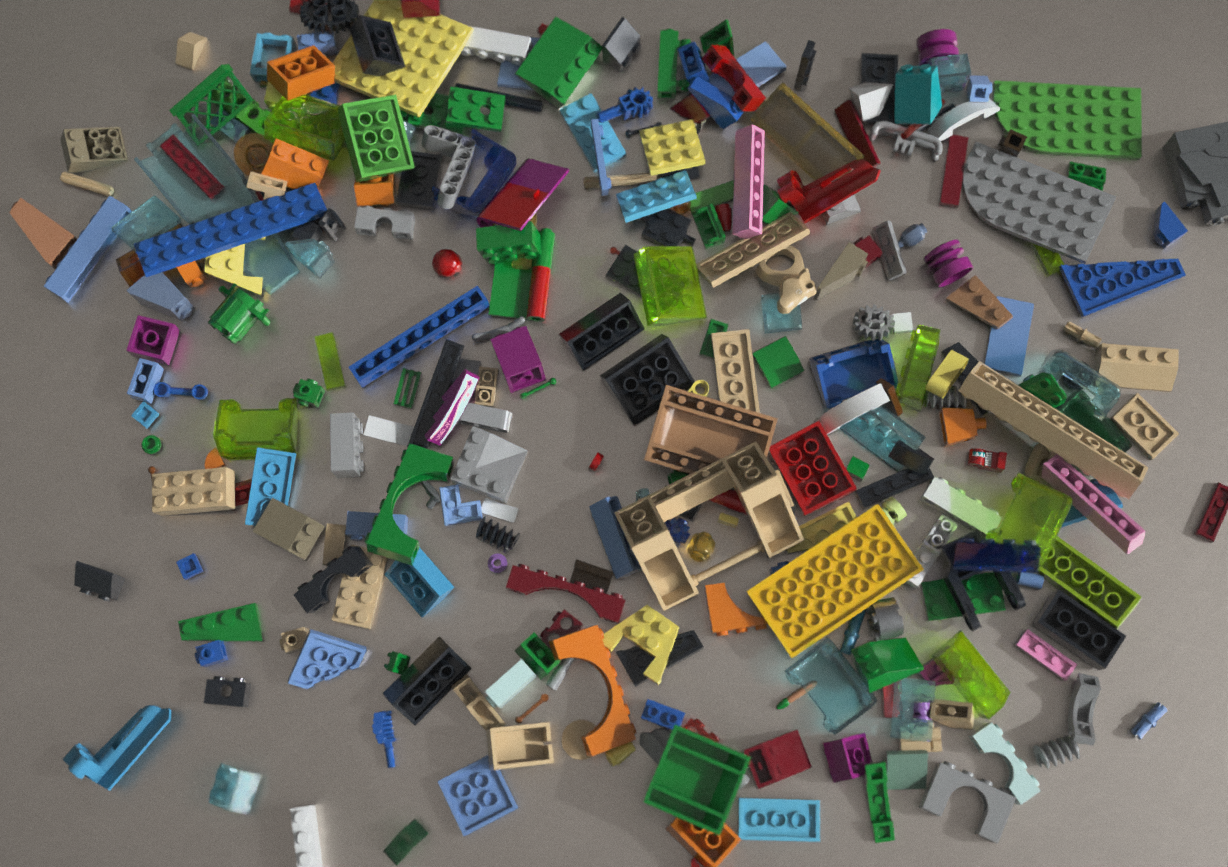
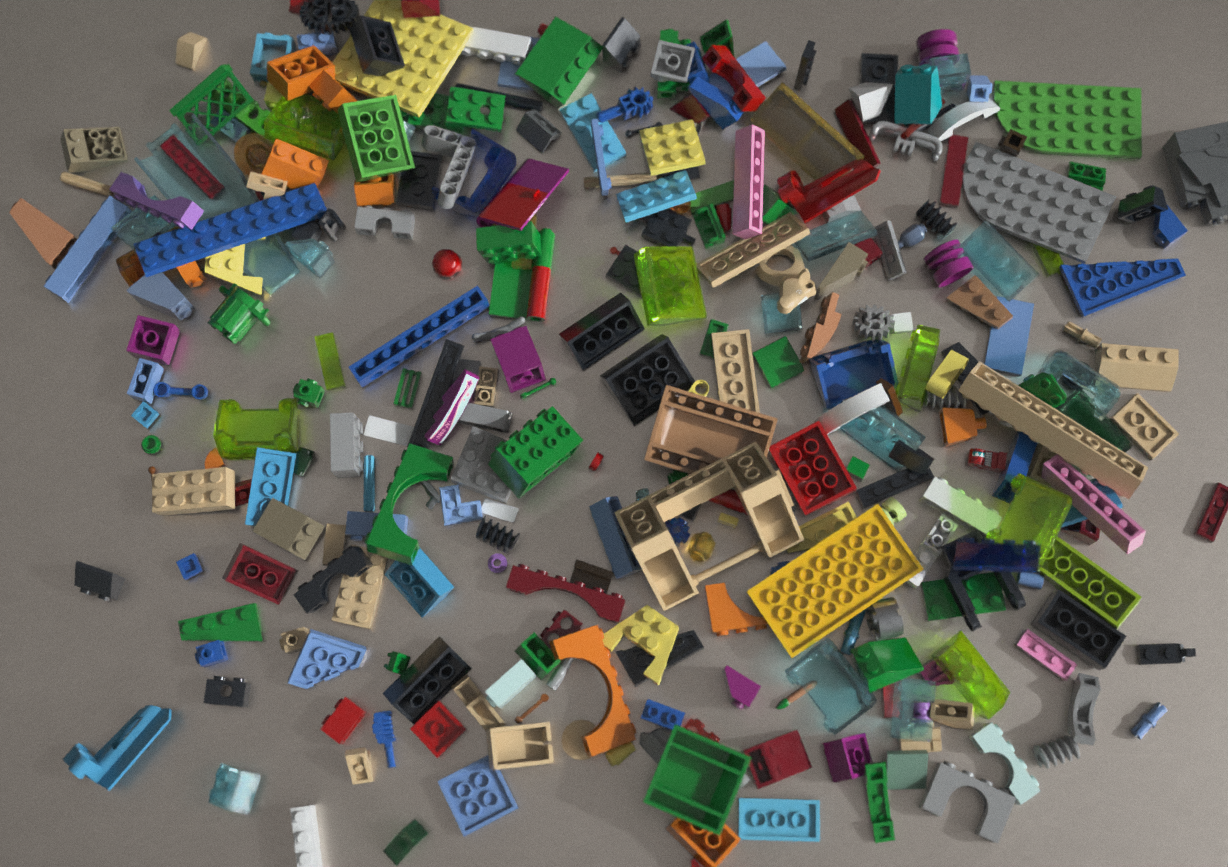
none -> medium lavender arch [109,172,204,230]
none -> dark red slope [222,543,296,605]
none -> dark green cone [293,447,315,476]
none -> orange slope [309,70,358,113]
none -> red piece [320,697,367,744]
none -> tan slope [345,747,373,785]
none -> medium azure axle [363,455,375,512]
none -> red plate [410,701,467,758]
none -> green brick [488,406,584,499]
none -> dark grey panel [516,109,561,153]
none -> light grey slope [650,40,695,83]
none -> magenta slope [722,665,761,710]
none -> clear light blue tile [795,210,877,262]
none -> nougat slope [800,292,842,363]
none -> black piece [915,199,957,239]
none -> clear light blue slope [959,221,1040,302]
none -> blue slope [992,431,1037,503]
none -> dark red slope [1056,519,1100,545]
none -> black slope [1118,185,1168,224]
none -> black hinge [1137,643,1196,665]

